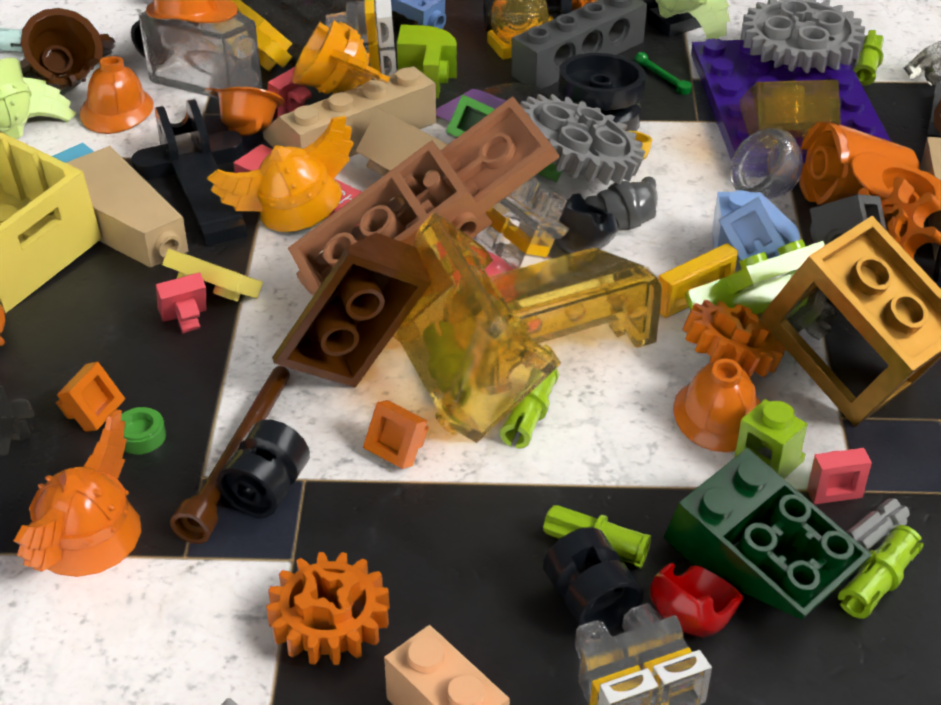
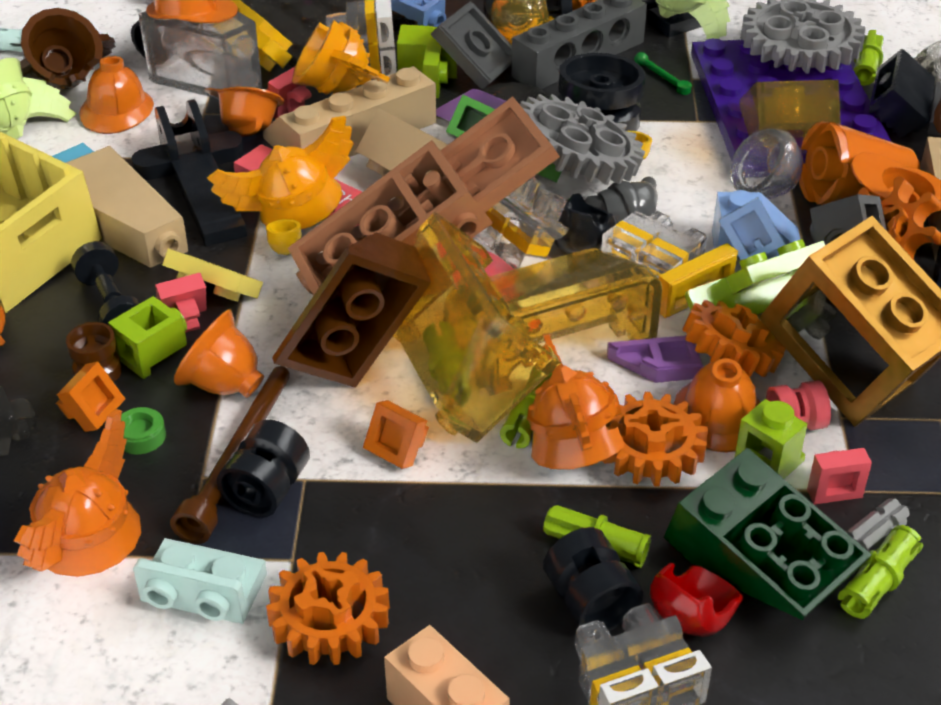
none -> reddish brown wheel [66,322,122,382]
none -> black wheel [71,241,141,325]
none -> lime brick [108,296,187,379]
none -> light aqua bracket [133,538,267,624]
none -> orange hat [174,309,265,398]
none -> yellow hinge [266,219,302,255]
none -> dark grey tile [431,1,512,90]
none -> orange helmet [527,333,625,469]
none -> clear hips [600,210,707,297]
none -> orange gear [602,392,708,487]
none -> medium lavender tile [607,335,703,383]
none -> coral wheel [766,380,831,431]
none -> black brick [869,49,936,138]

